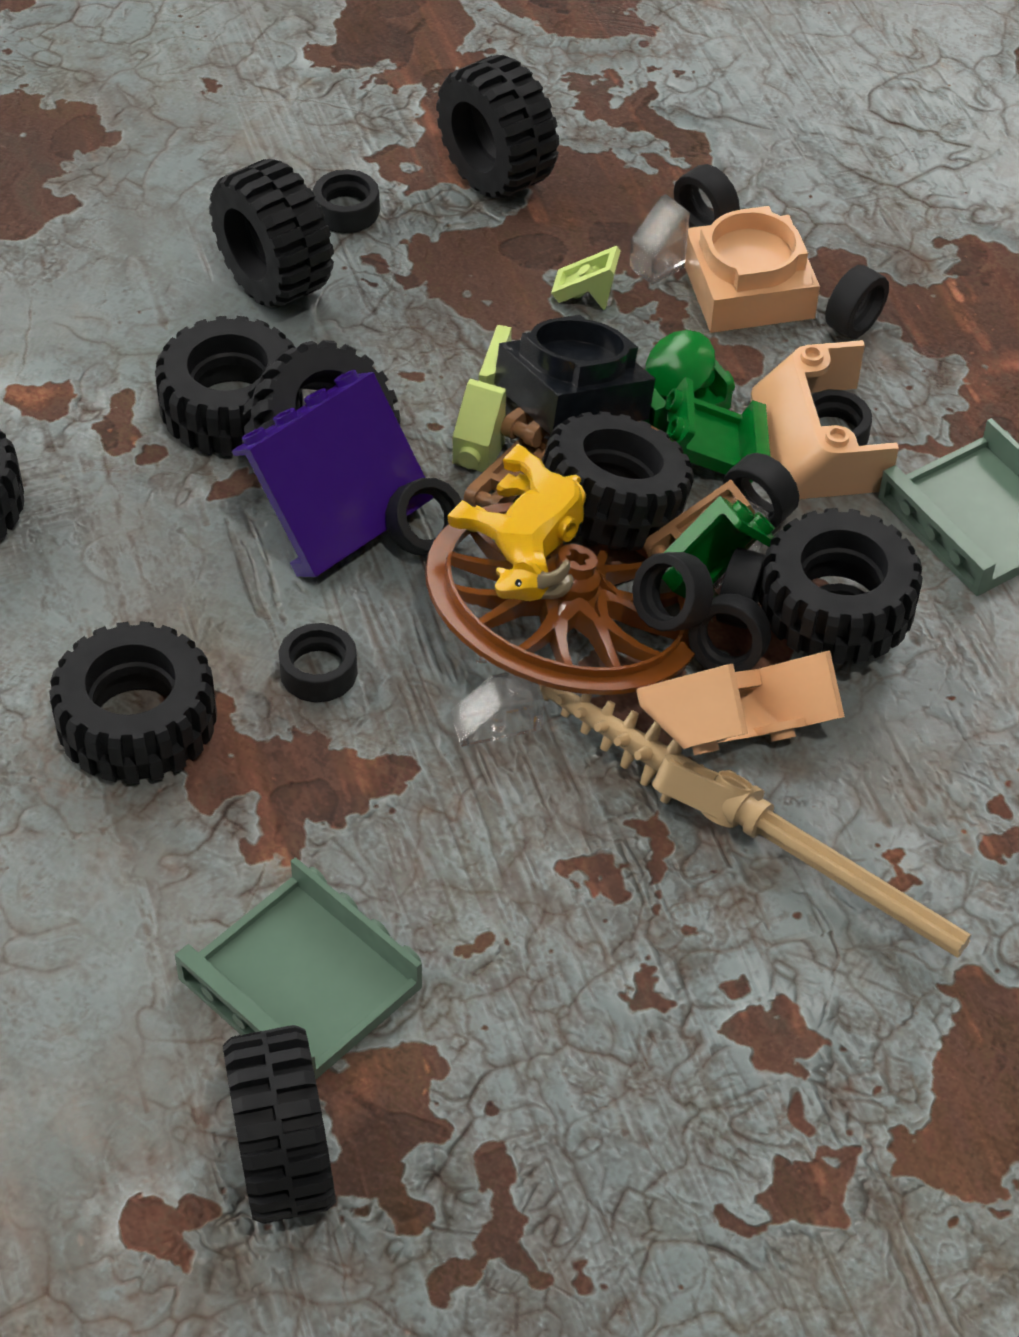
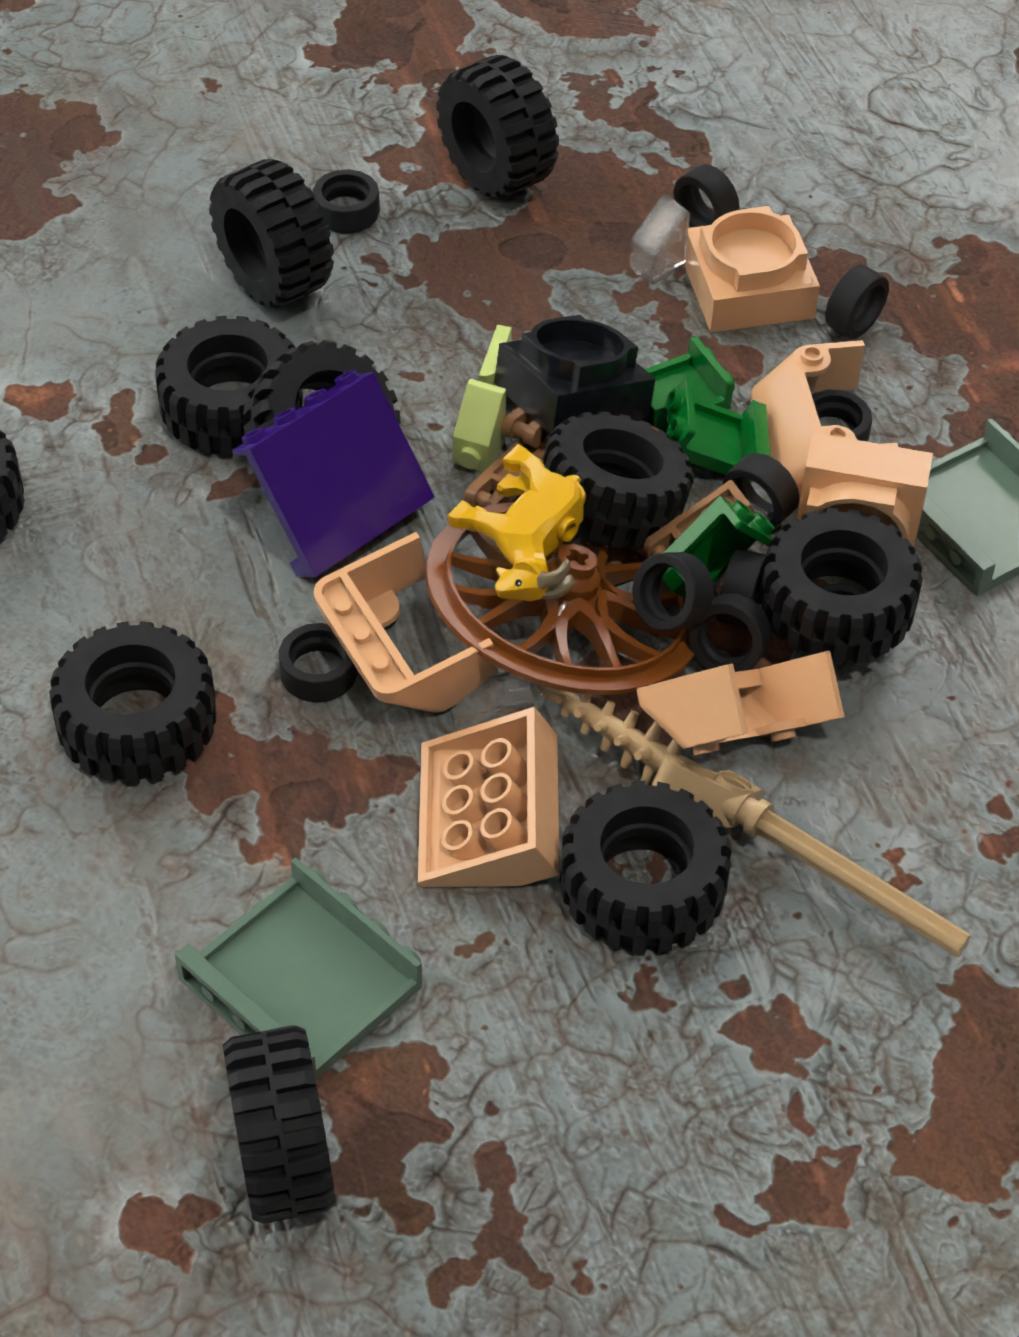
black tyre [385,478,462,555] -> none
yellowish green slope [551,246,621,310] -> none
green dish [646,330,715,400] -> none
none -> light nougat windscreen [314,532,501,713]
none -> light nougat slope [418,707,560,887]
none -> black tyre [560,780,732,954]
none -> light nougat container [797,432,933,547]

